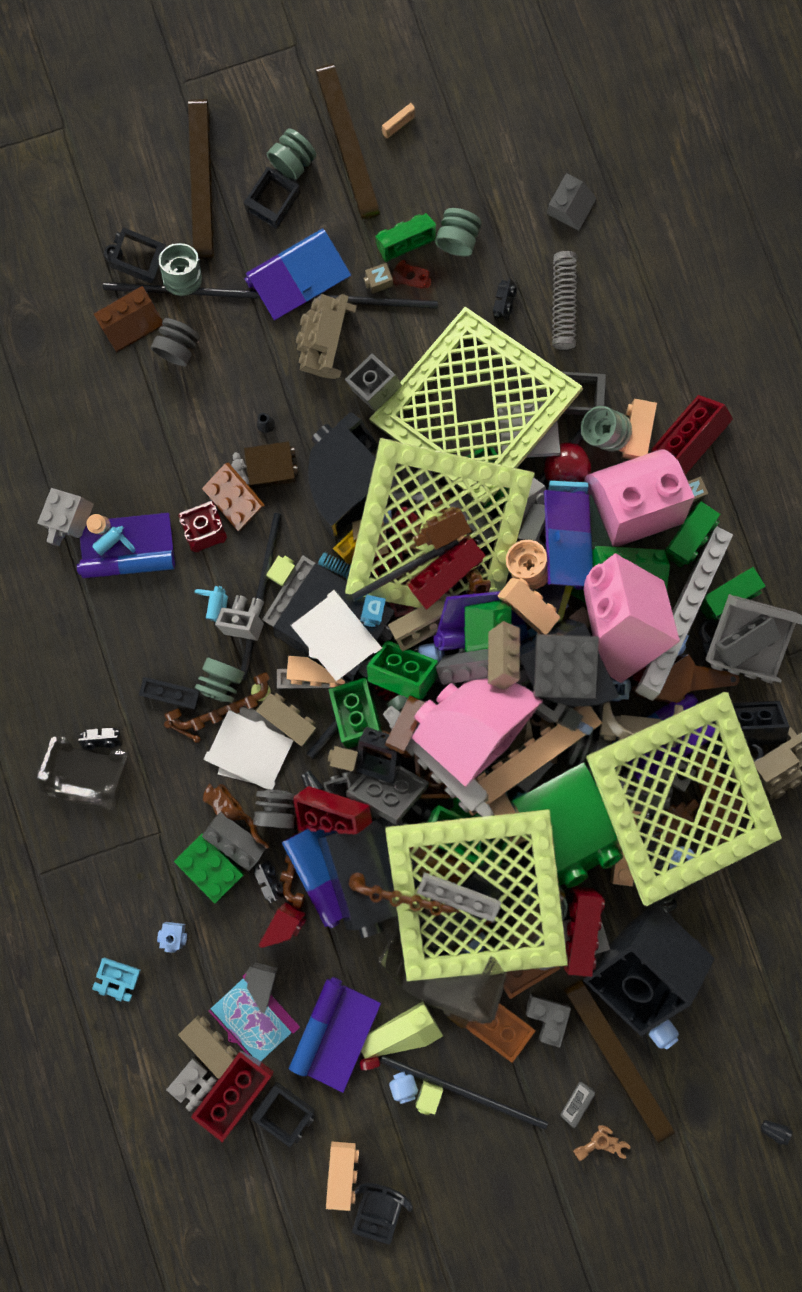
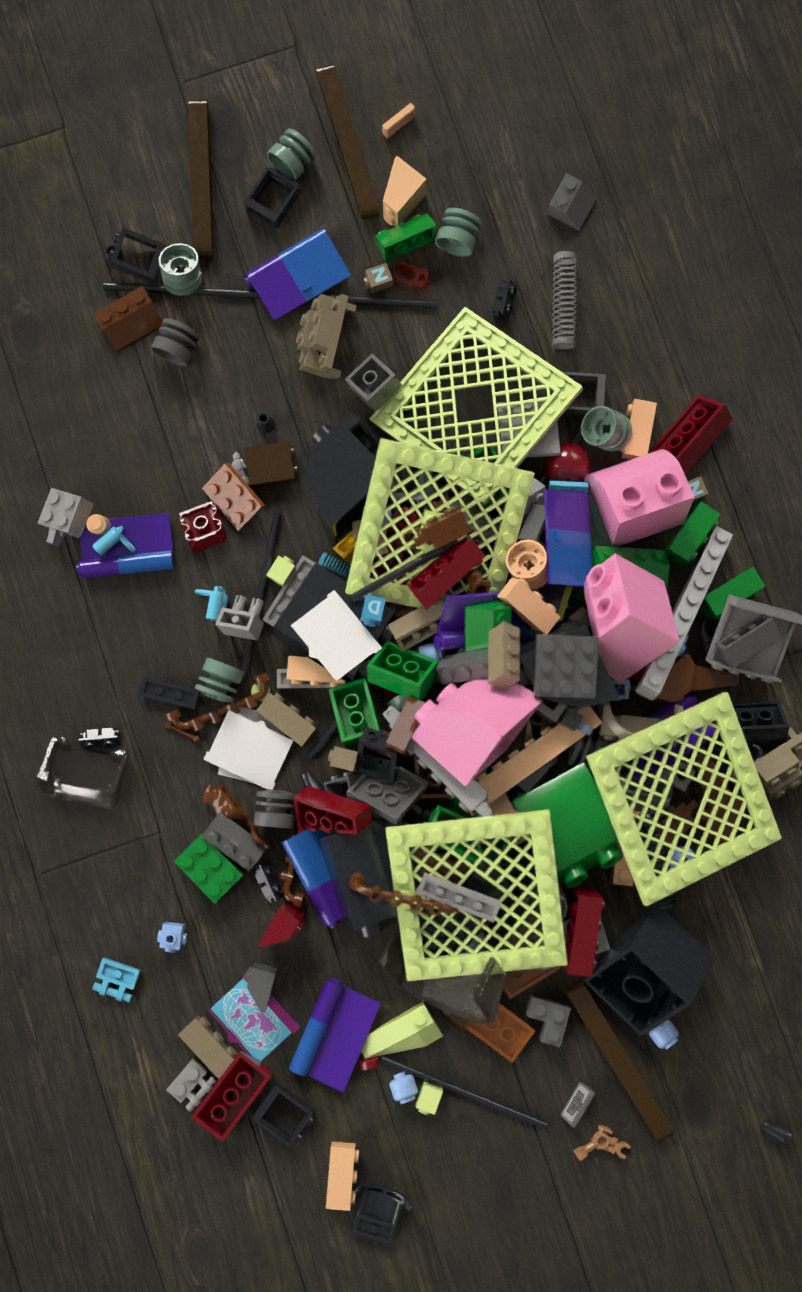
none -> light nougat slope [383,156,426,225]

